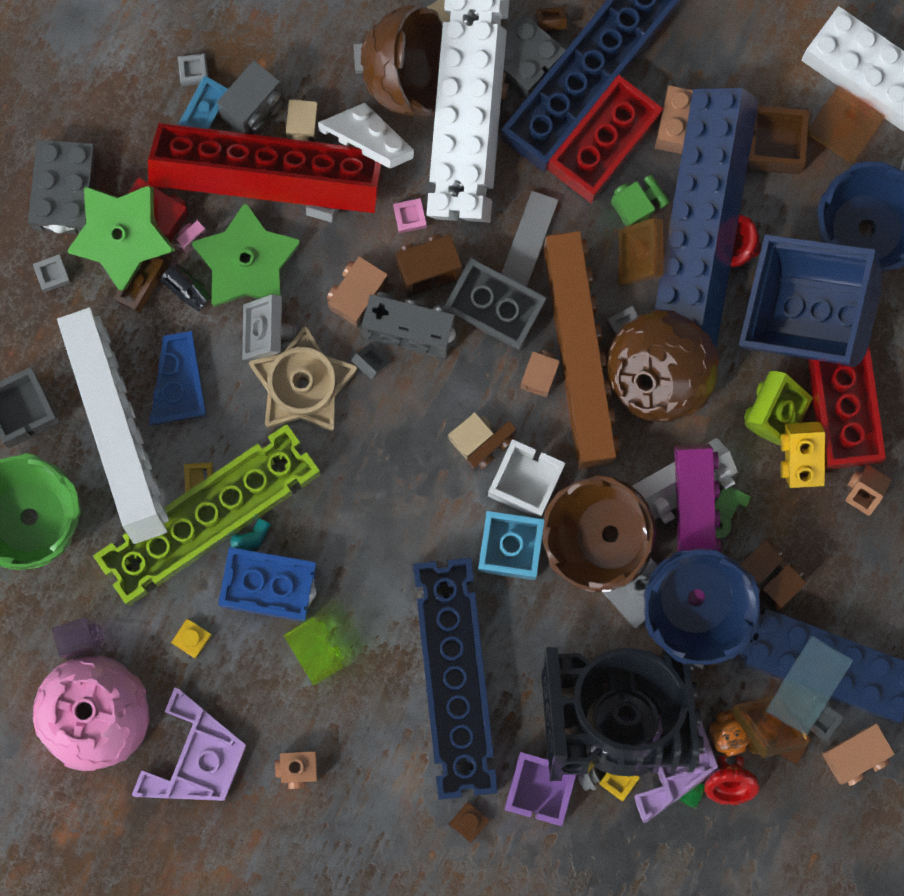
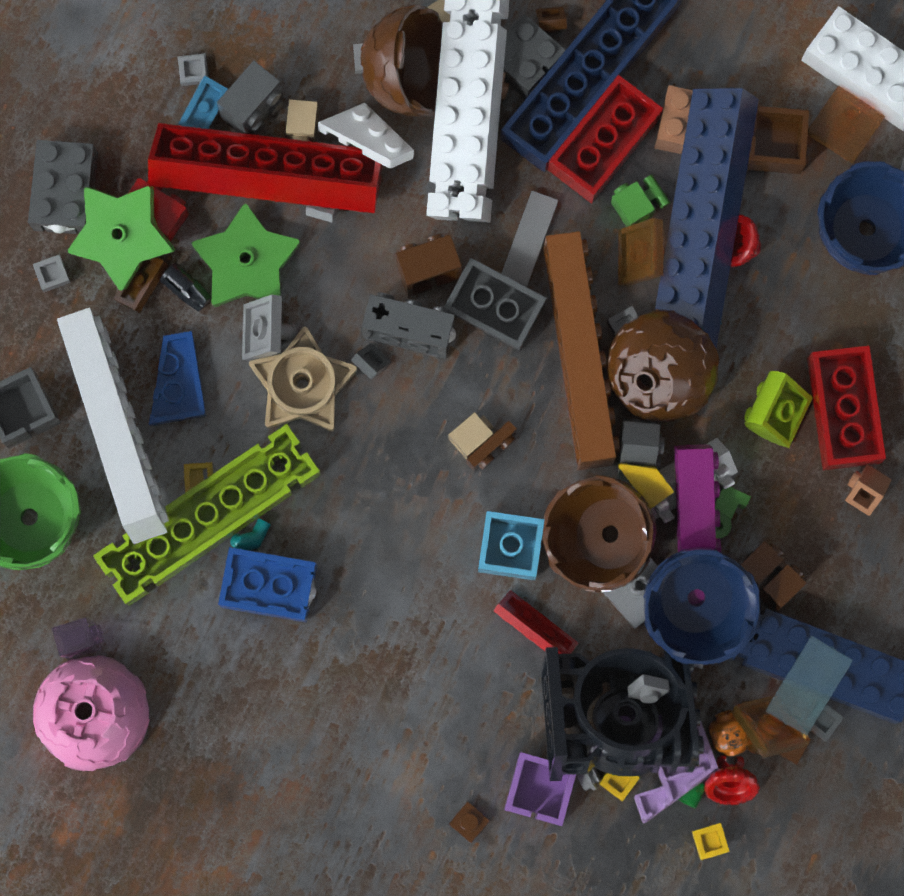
lavender wing [132,687,247,801] -> none
yellow plate [171,619,212,659] -> none
bright pink plate [176,220,208,254] -> none
nougat brick [275,751,318,789] -> none
clear neon green brick [283,617,346,687] -> none
nougat brick [327,256,388,327] -> none
bright pink plate [393,198,427,234] -> none
dark blue brick [413,557,498,800] -> none
white piece [488,439,565,519] -> none
nougat brick [520,350,560,398] -> none
dark blue container [739,235,882,367] -> none
yellow brick [780,422,825,488] -> none
nougat brick [821,724,895,786] -> none
none -> red plate [493,590,579,654]
none -> dark grey brick [617,418,665,482]
none -> yellow tile [618,462,674,509]
none -> light grey plate [628,674,669,703]
none -> yellow tile [691,823,730,860]

